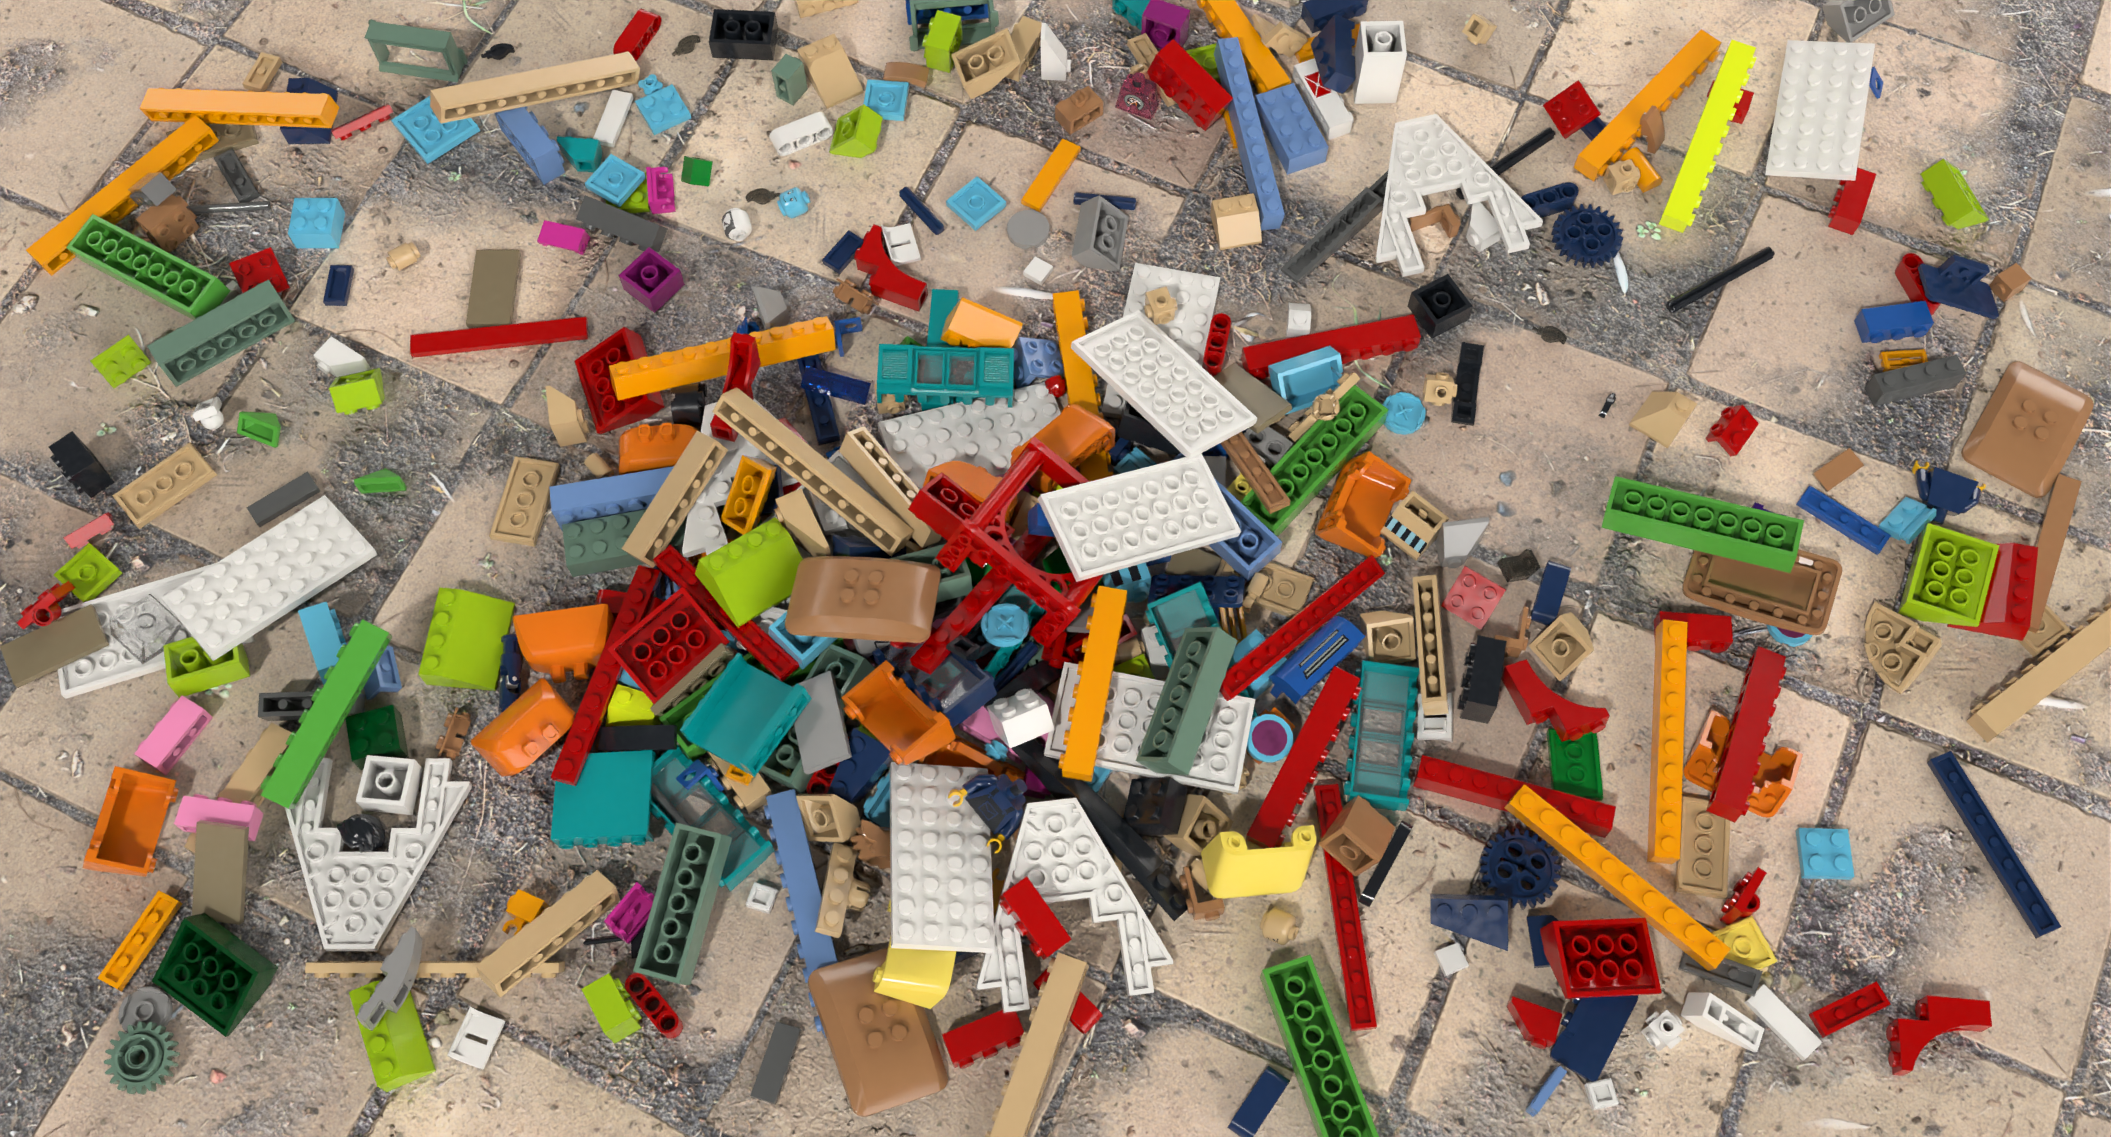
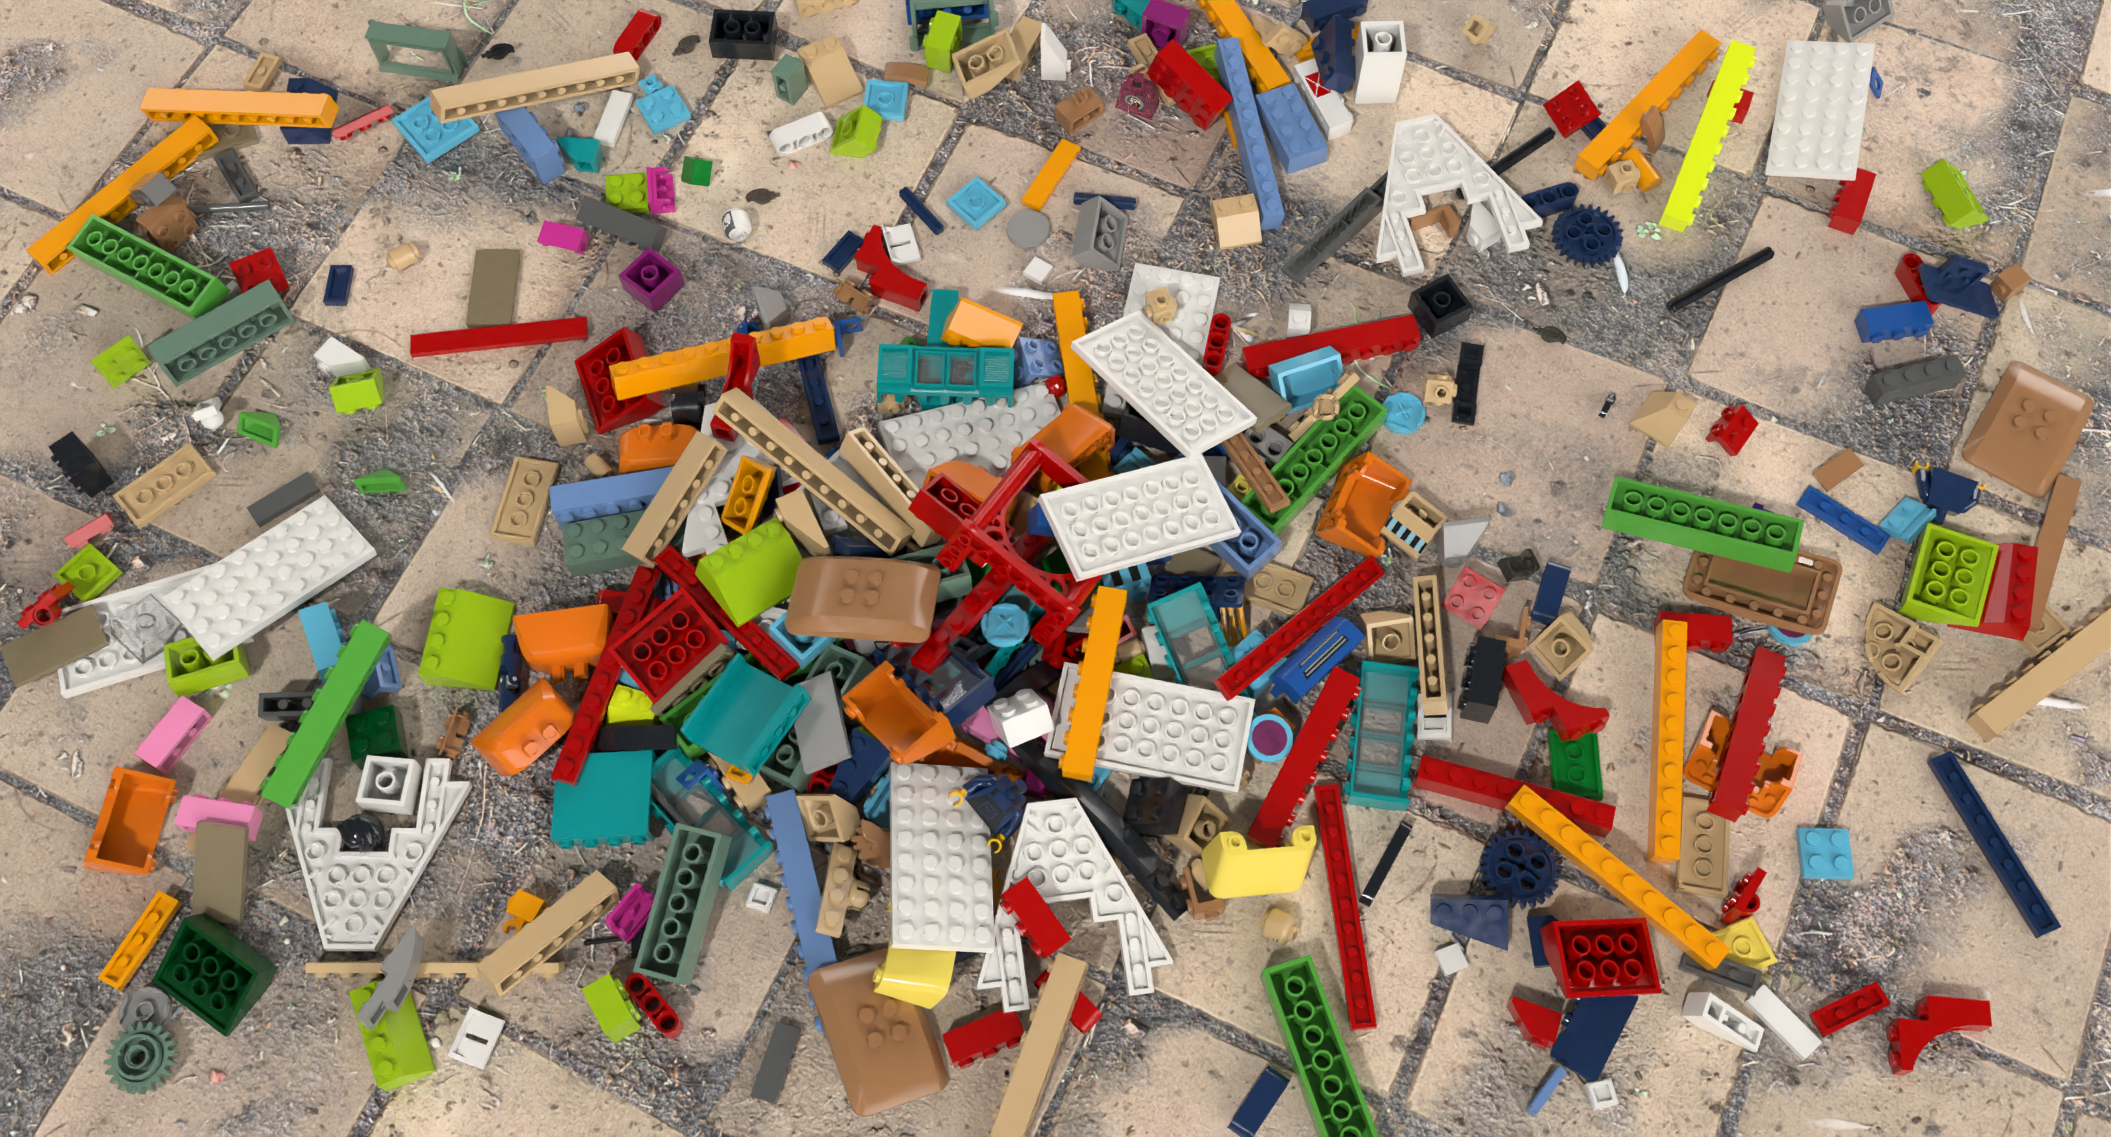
medium azure brick [288,198,345,248] -> none
medium azure plate [585,154,646,207] -> none
medium azure head [777,187,811,219] -> none
clear blue tile [800,366,871,405] -> none
sand green brick [1136,627,1238,775] -> none
tan bar [1243,572,1269,614] -> none
medium nougat slope [1318,795,1396,876] -> none
white brick [1641,1010,1685,1052] -> none
light orange tile [1879,349,1928,372] -> none

